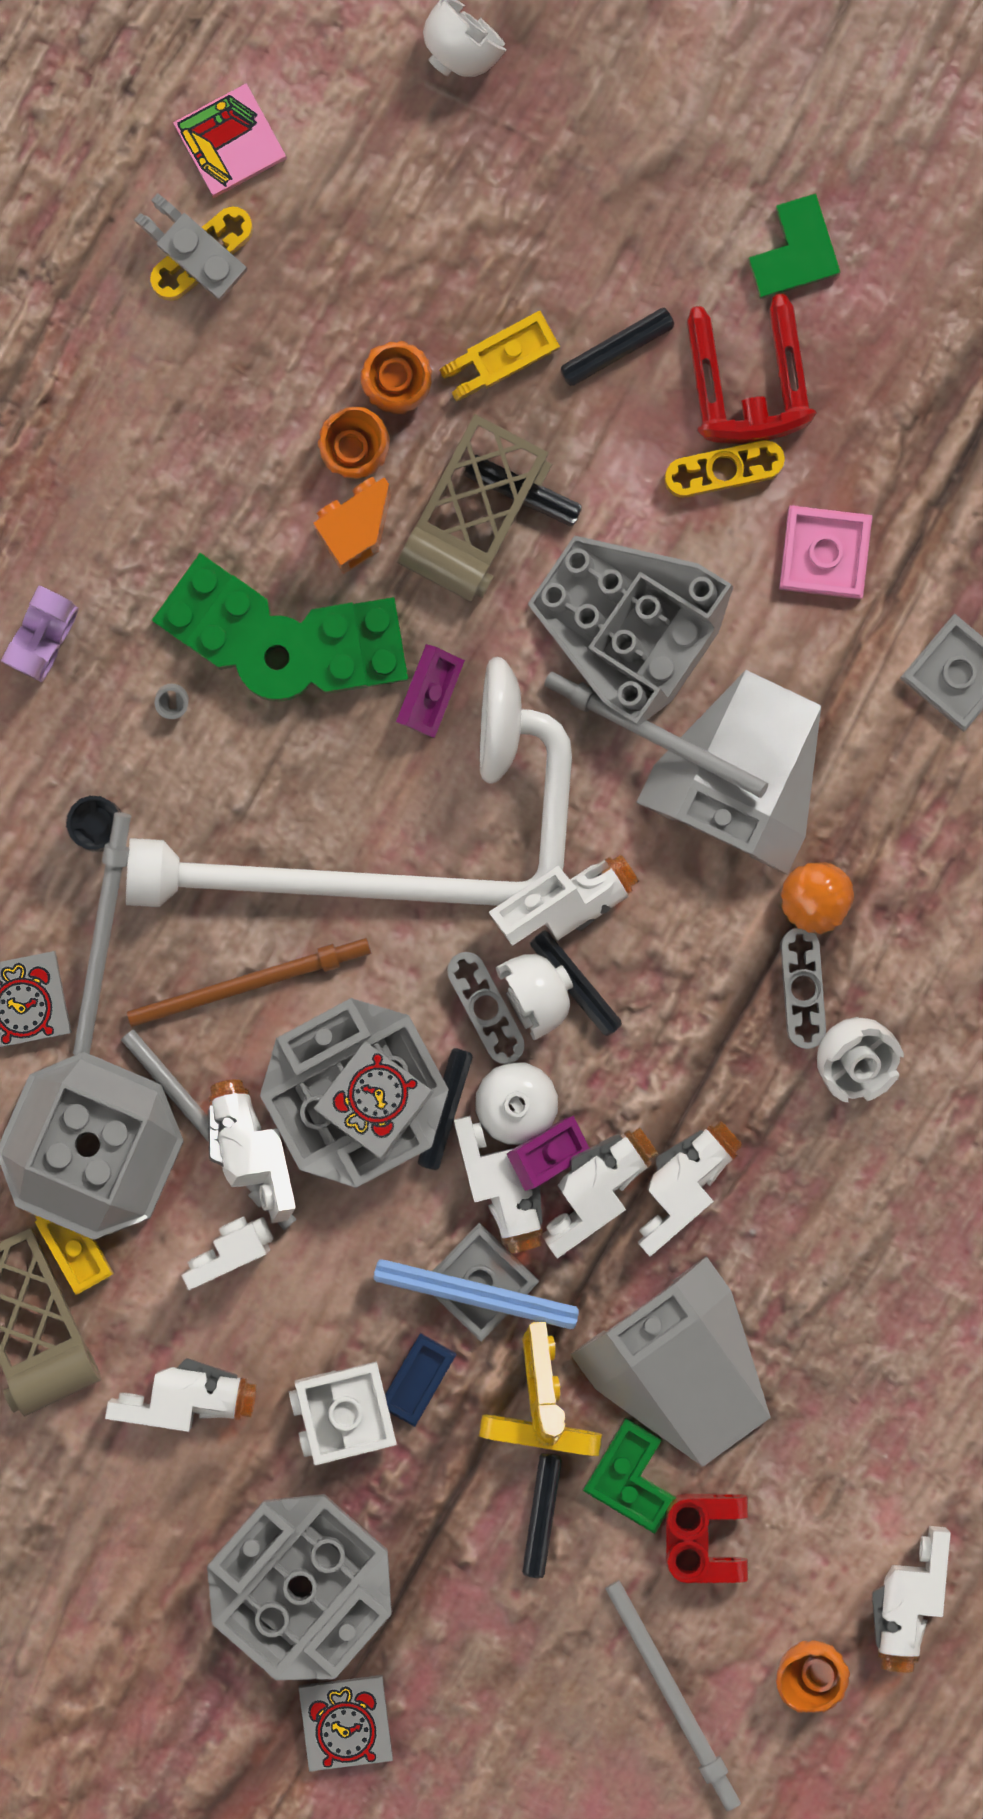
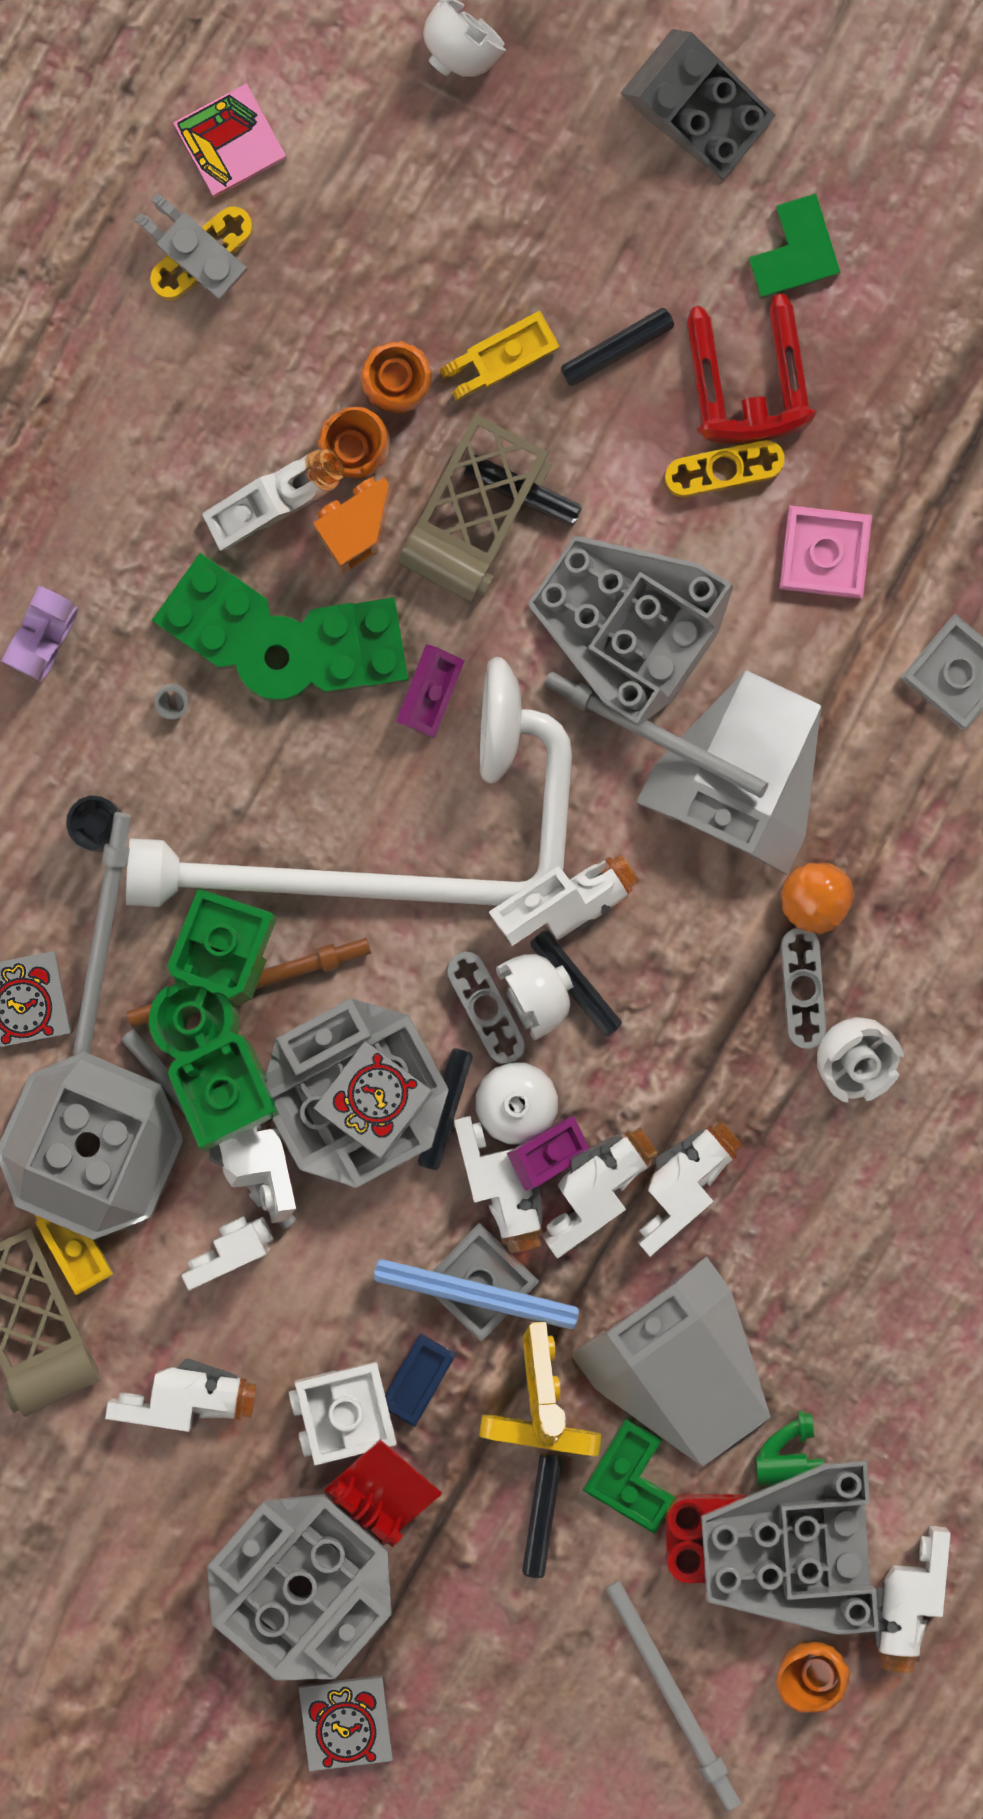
none -> green plate [149,888,280,1151]
none -> white plate [202,449,344,551]
none -> red hinge [324,1439,442,1547]
none -> dark grey slope [620,29,776,179]
none -> light grey wedge [701,1461,879,1634]
none -> green plant [755,1410,824,1486]

